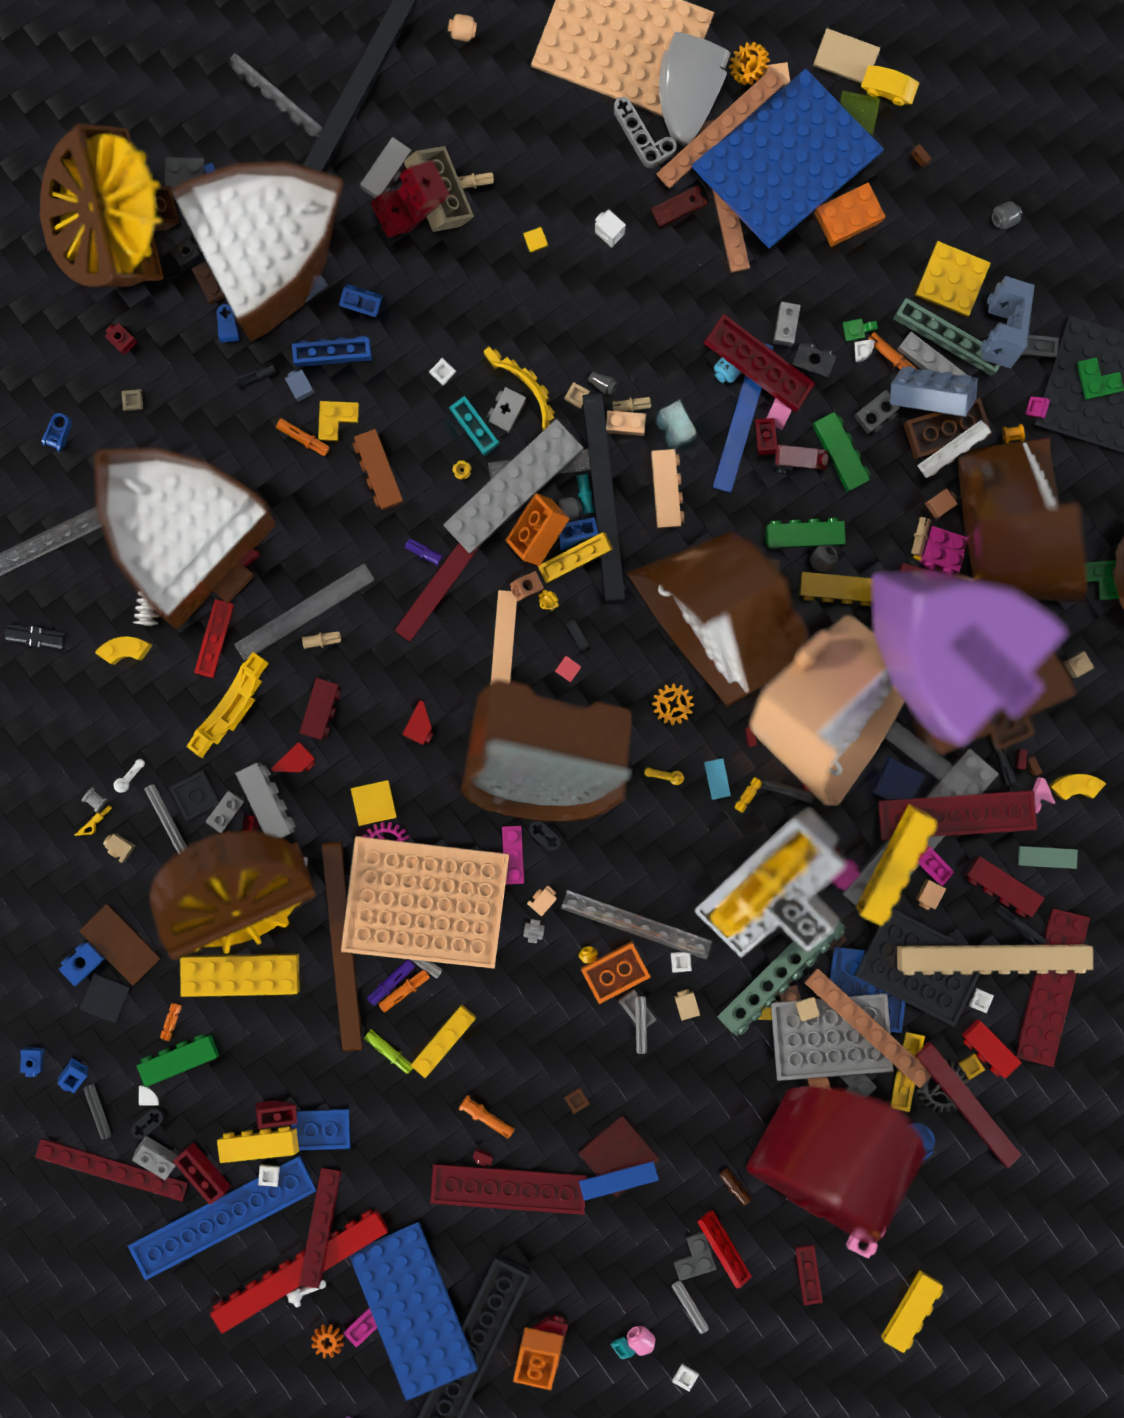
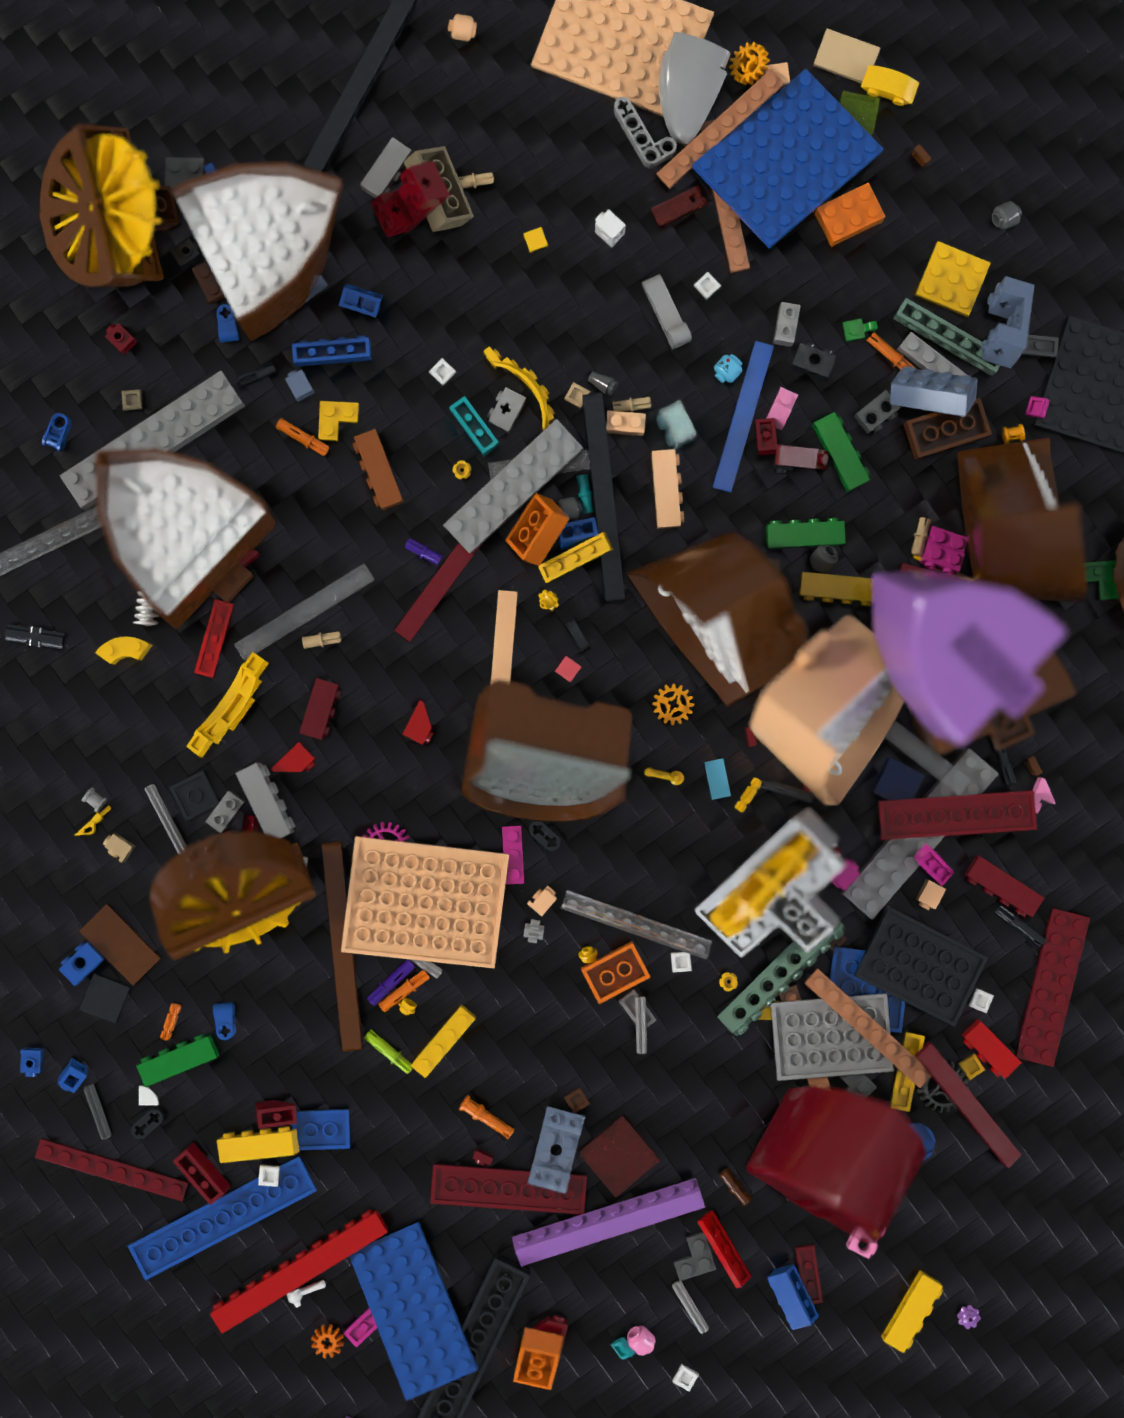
white piece [114,759,145,793] -> none
light grey brick [132,1136,178,1180] -> none
yellow brick [180,953,300,997] -> none
clear plate [230,53,323,137] -> none
dark red plate [299,1168,341,1289] -> none
yellow tile [351,780,397,826] -> none
nougat brick [510,571,544,601] -> none
blue tile [579,1161,658,1201] -> none
tan brick [674,989,700,1020] -> none
dark red plate [704,314,815,412] -> none
tan tile [795,997,820,1022] -> none
white tile [855,339,874,362] -> none
yellow brick [856,804,937,925] -> none
tan brick [897,944,1093,975] -> none
white plate [917,420,991,478] -> none
nougat brick [925,488,957,519] -> none
dark red tile [1015,749,1028,769] -> none
sand green tile [1018,846,1078,869] -> none
yellow brick [1048,774,1106,800] -> none
tan brick [1063,651,1094,678] -> none
green plate [1077,358,1124,400] -> none
none -> light grey brick [60,371,245,510]
none -> blue piece [213,1002,236,1040]
none -> yellow plate [398,998,417,1015]
none -> medium lavender brick [512,1178,705,1266]
none -> sand blue plate [528,1107,585,1193]
none -> light grey beam [642,274,692,349]
none -> white tile [694,272,721,300]
none -> yellow plate [719,972,738,991]
none -> blue brick [767,1264,819,1330]
none -> medium lavender plant [957,1305,981,1329]

